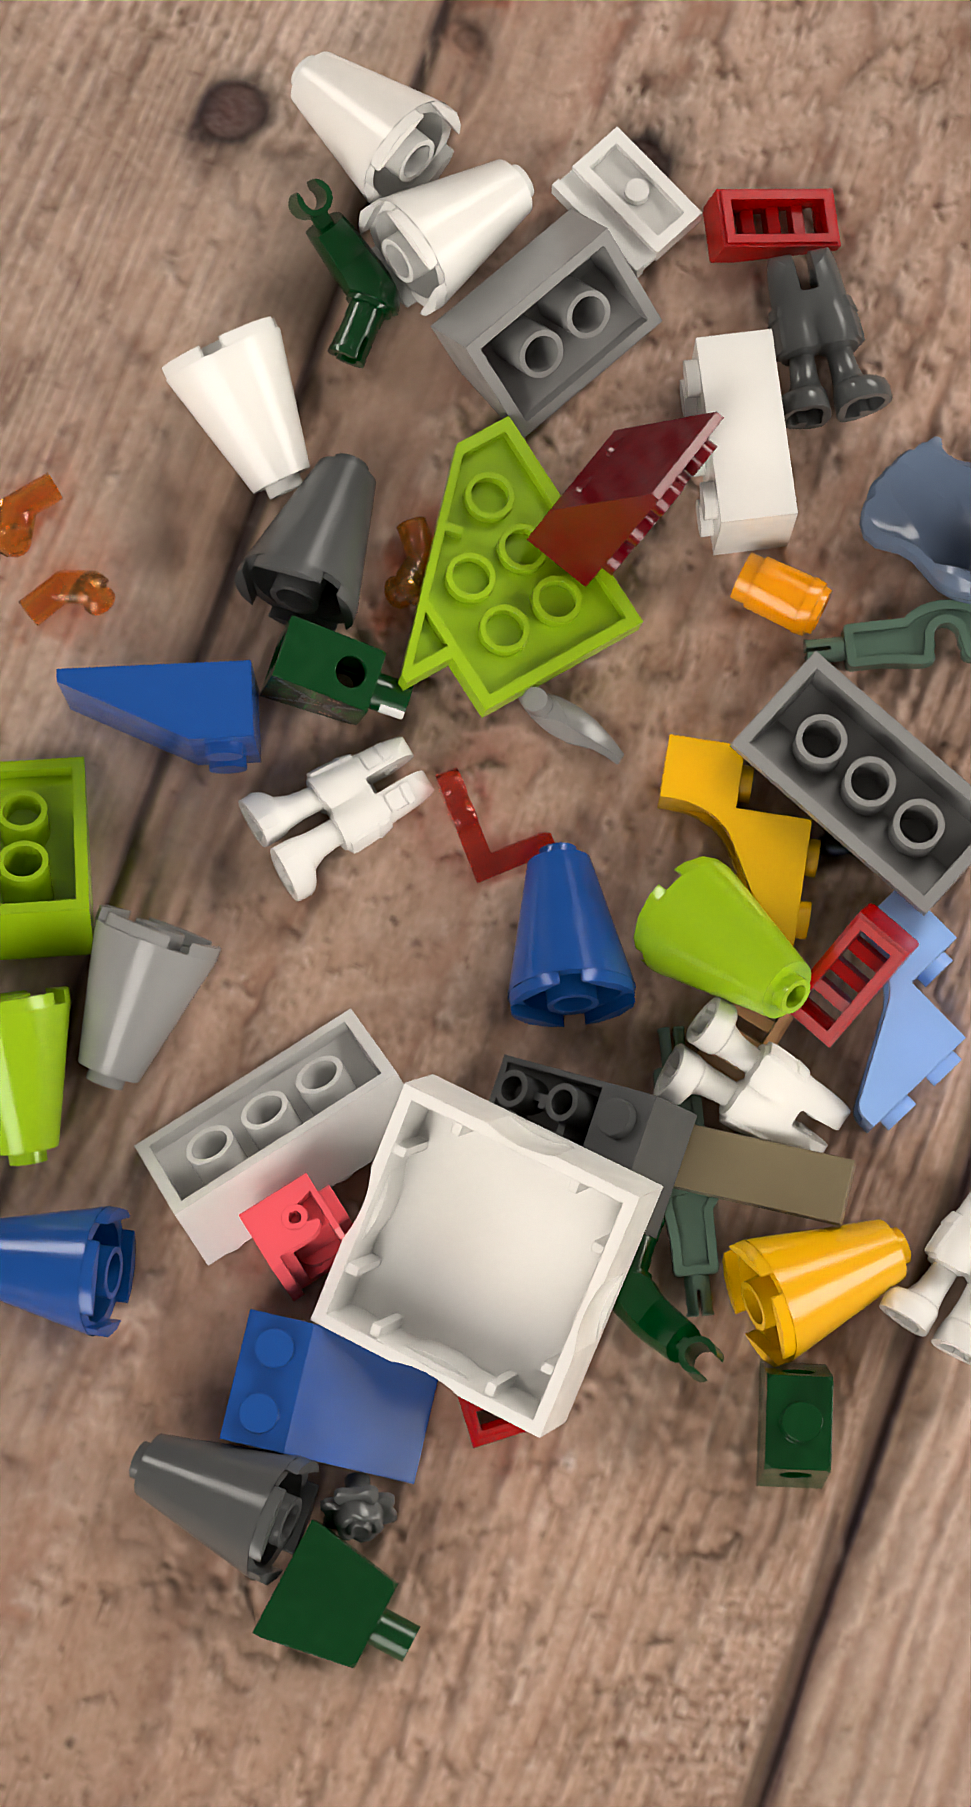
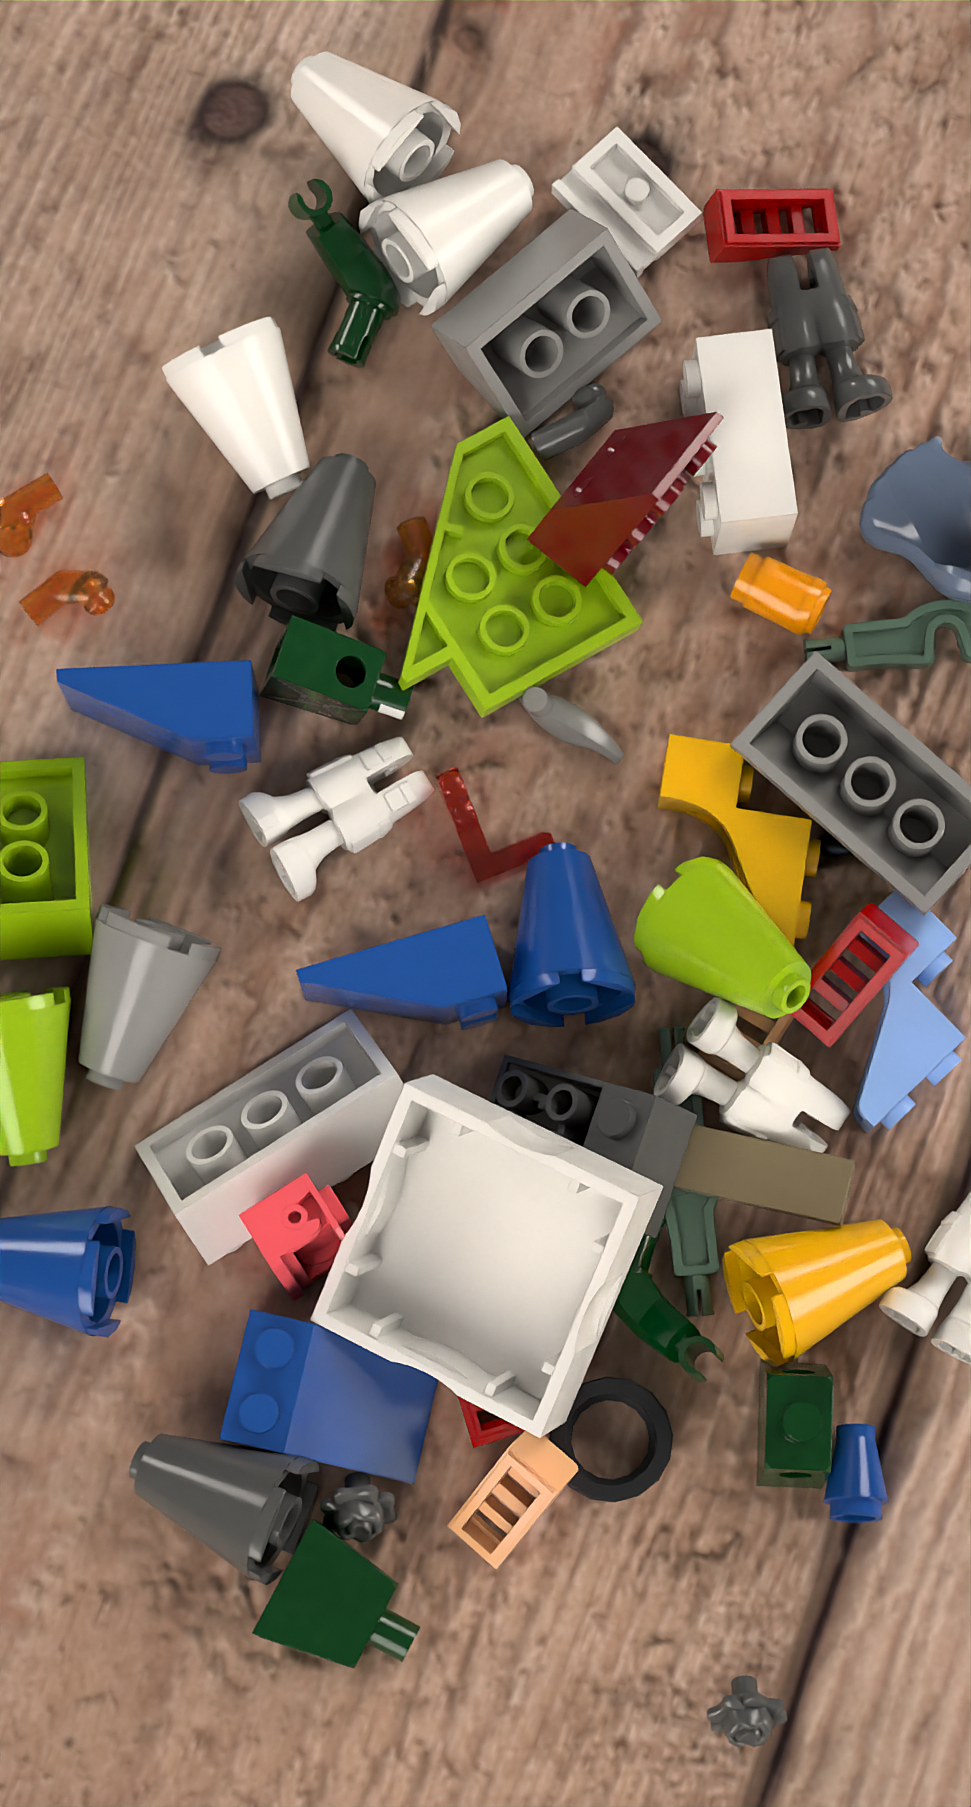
none -> blue slope [296,915,508,1030]
none -> light nougat slope [447,1431,578,1569]
none -> dark grey arm [531,383,614,461]
none -> black tyre [549,1376,673,1502]
none -> dark grey plant [707,1675,787,1747]
none -> blue cone [823,1424,889,1523]

